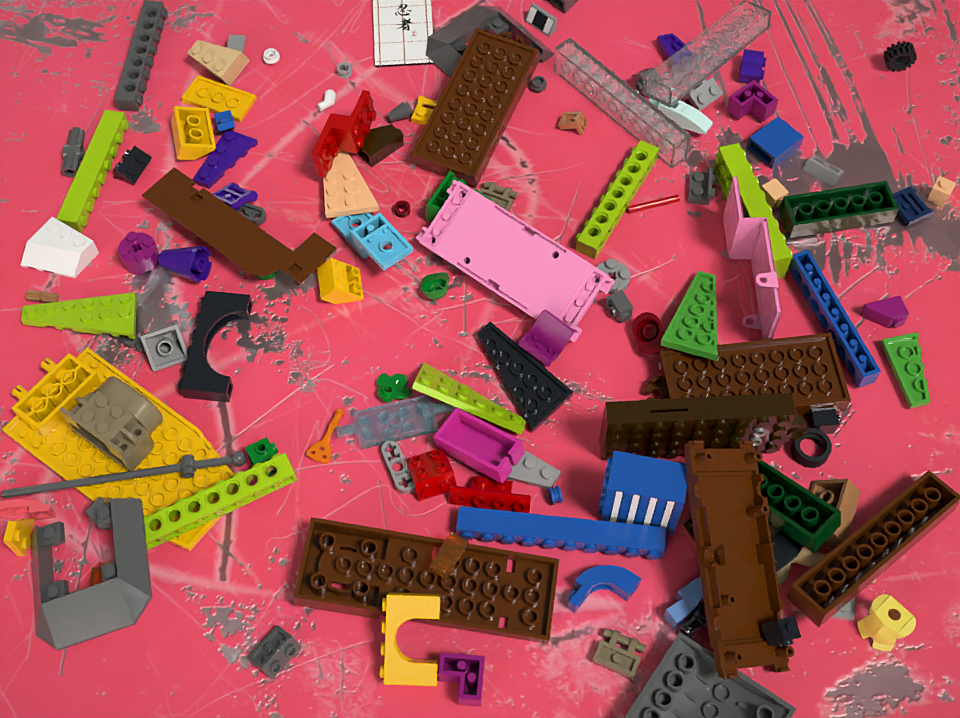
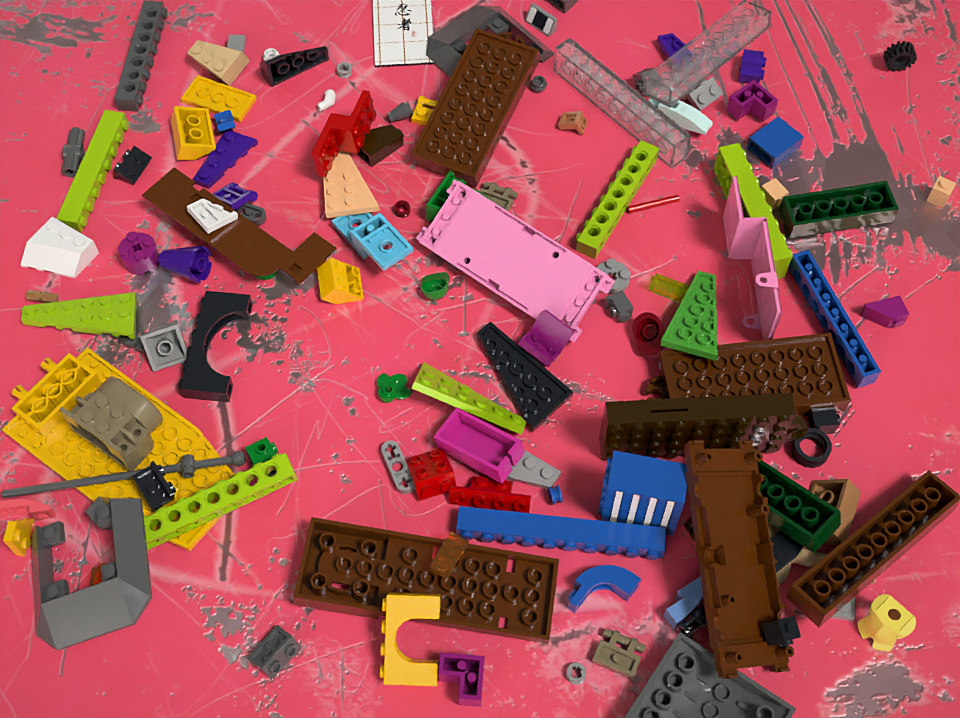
orange piece [306,408,344,464] -> none
clear light blue plate [336,395,454,450] -> none
dark grey bracket [688,167,716,205] -> none
light grey slope [803,155,844,186] -> none
bright green wing [880,332,930,409] -> none
dark blue plate [893,186,935,226] -> none
none -> black bracket [132,461,176,512]
none -> white wing [187,198,238,233]
none -> black wedge [259,46,329,87]
none -> light grey bush [566,663,586,685]
none -> clear neon green panel [649,273,690,303]

